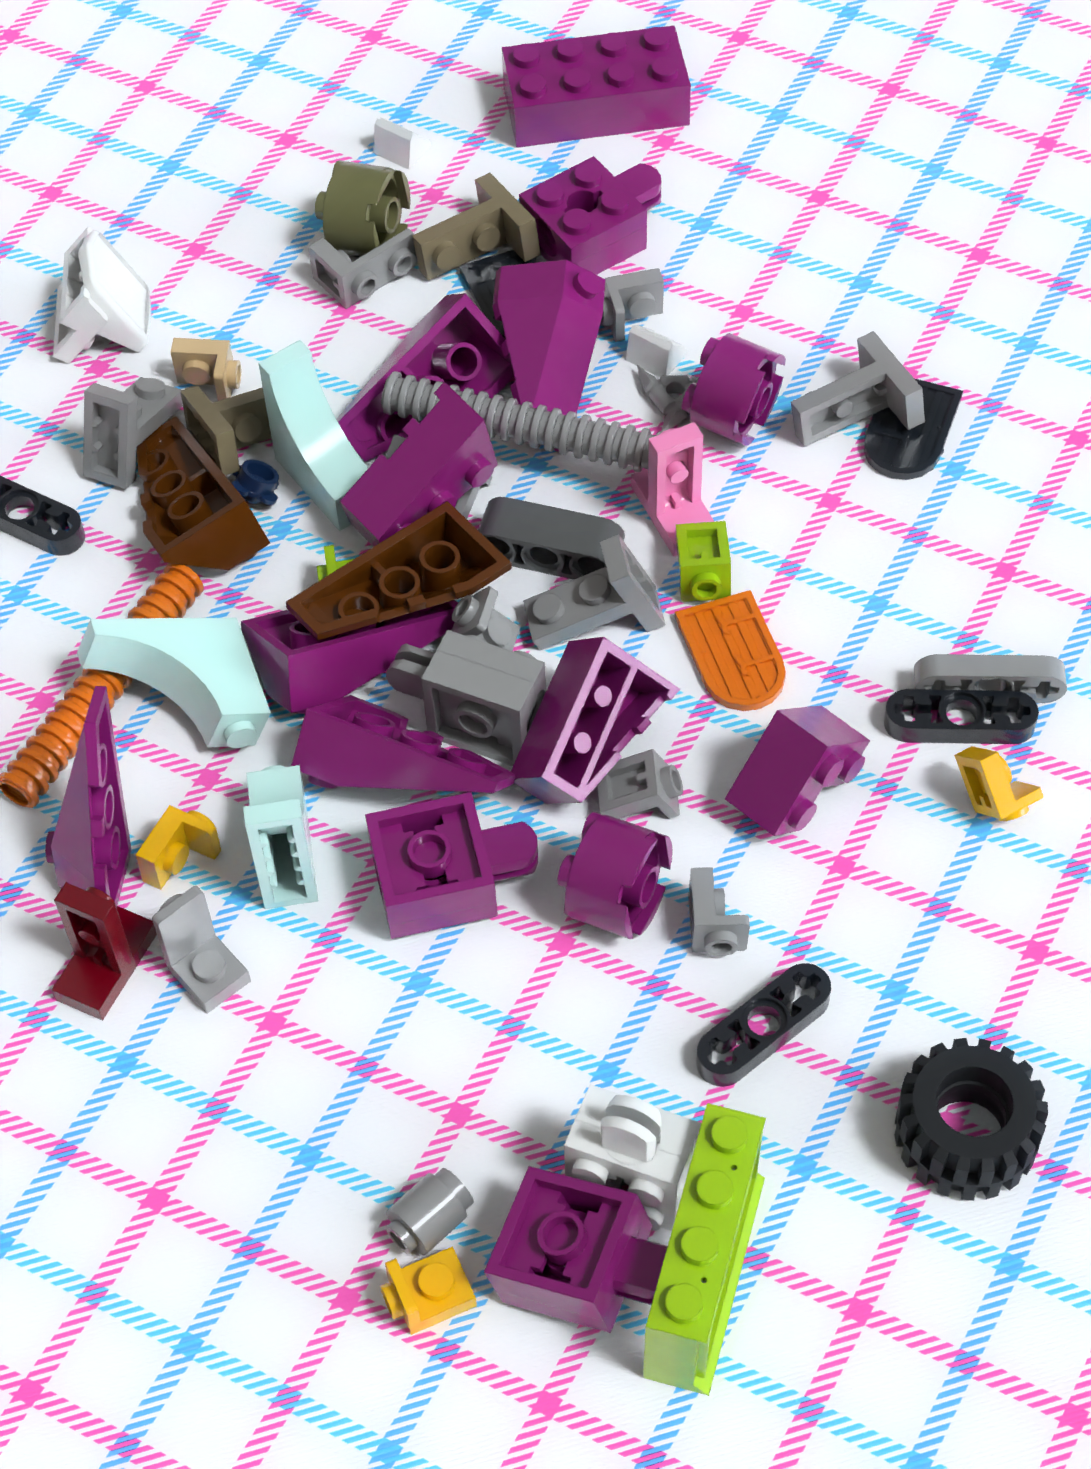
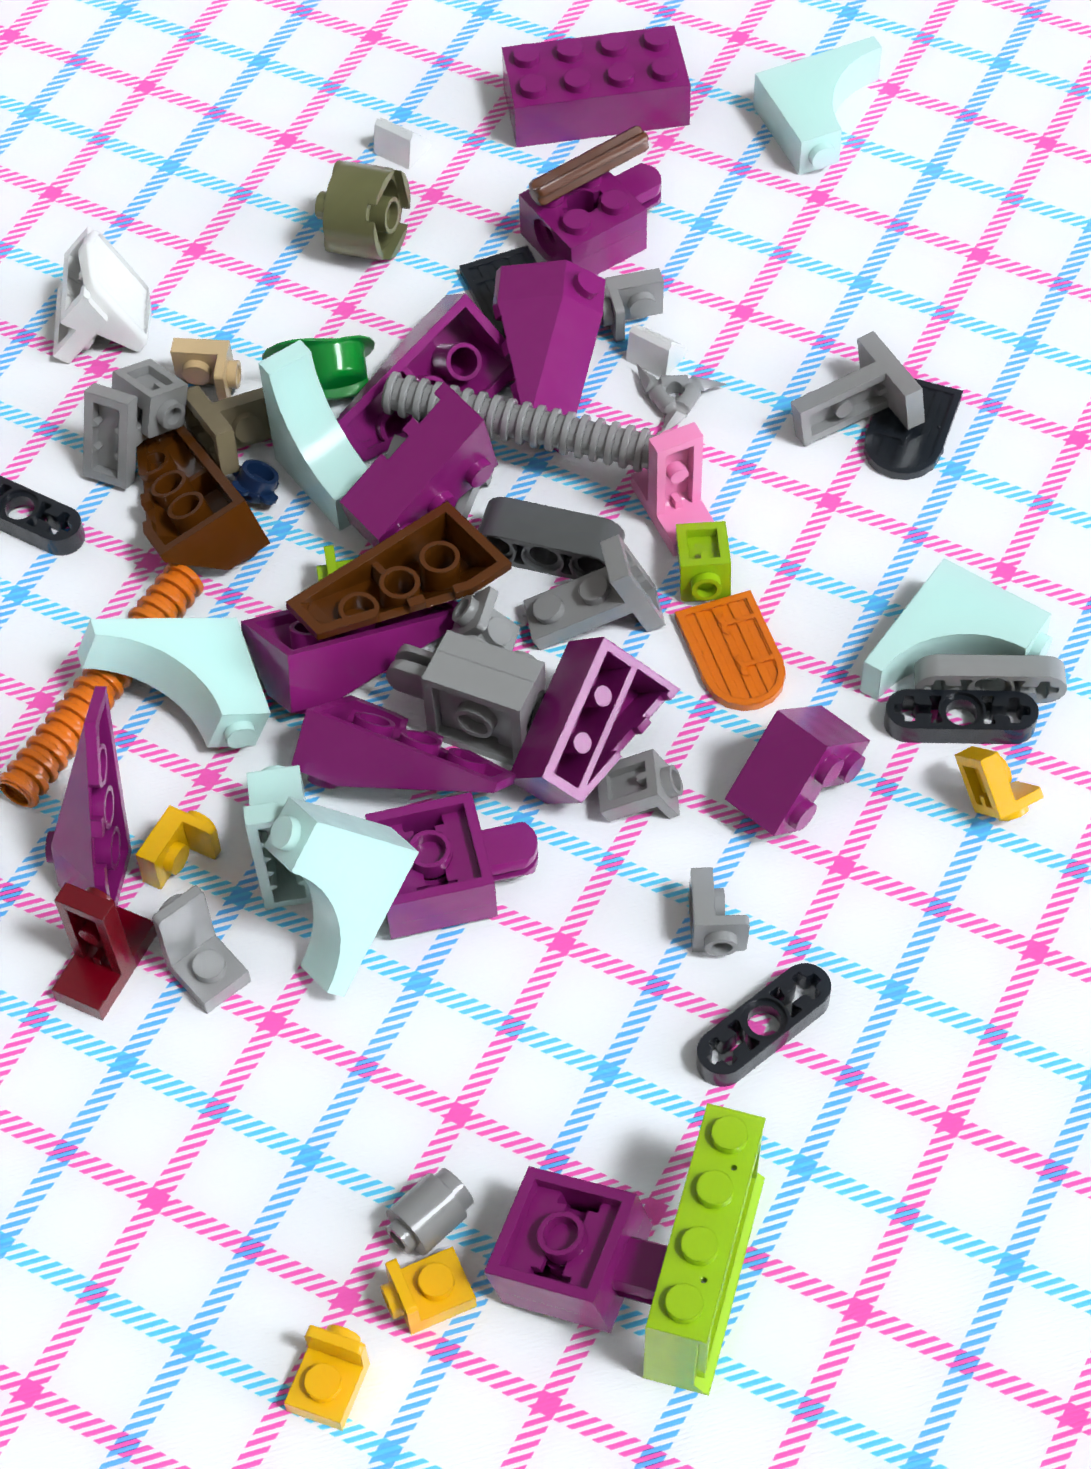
light grey bracket [308,229,418,309] -> none
dark tan bracket [412,173,541,281] -> none
magenta brick [557,812,673,939] -> none
white brick [564,1084,701,1231] -> none
magenta brick [681,333,786,446] -> none
black tyre [894,1038,1048,1201] -> none
none -> light grey bracket [111,358,188,438]
none -> green piece [262,335,375,400]
none -> light aqua arch [264,797,419,997]
none -> yellow bracket [284,1324,370,1431]
none -> reddish brown axle [529,126,649,206]
none -> light aqua arch [753,36,882,175]
none -> light aqua arch [860,558,1052,700]

